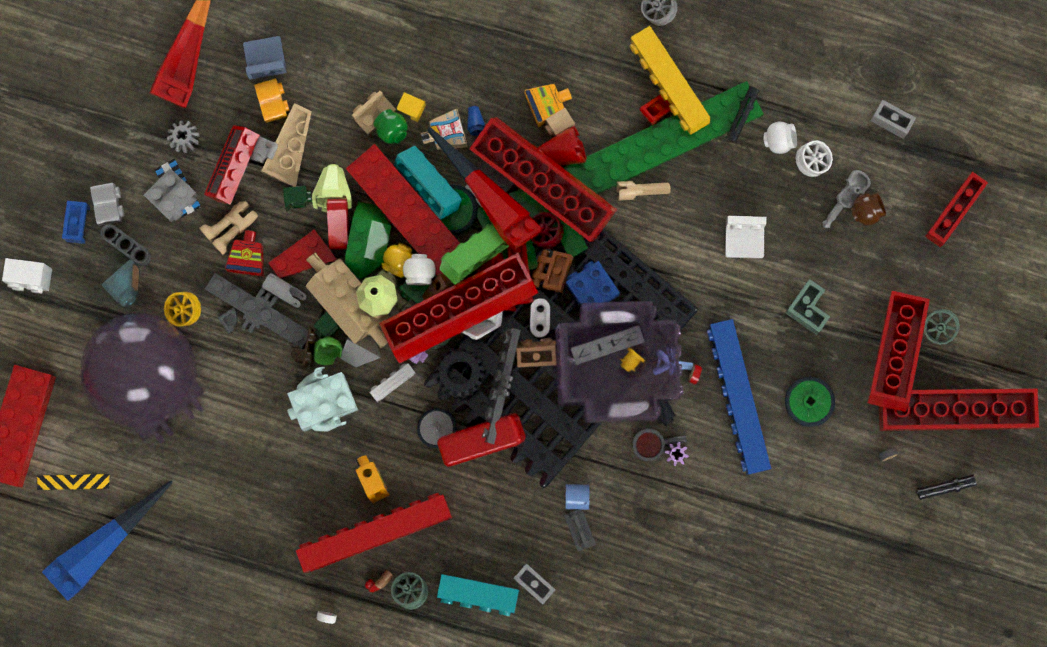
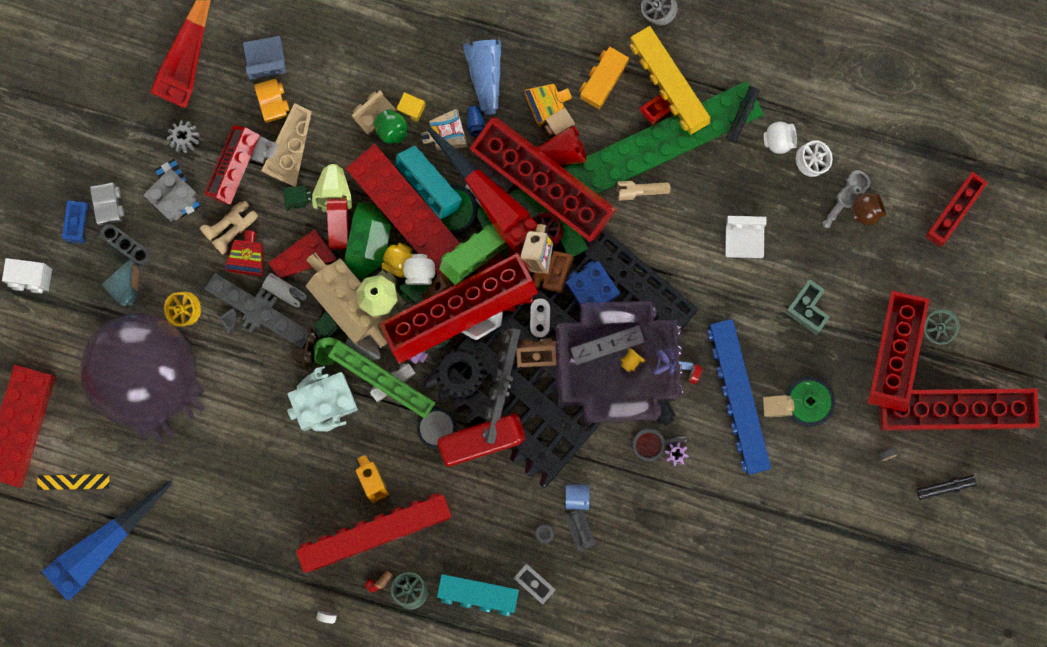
light grey brick [870,100,916,139] -> none
none -> bright green tile [328,340,435,419]
none -> medium blue cone [463,40,501,115]
none -> tan torso [520,224,553,274]
none -> dark grey tile [535,524,554,544]
none -> light orange brick [579,46,629,110]
none -> tan brick [763,395,794,417]

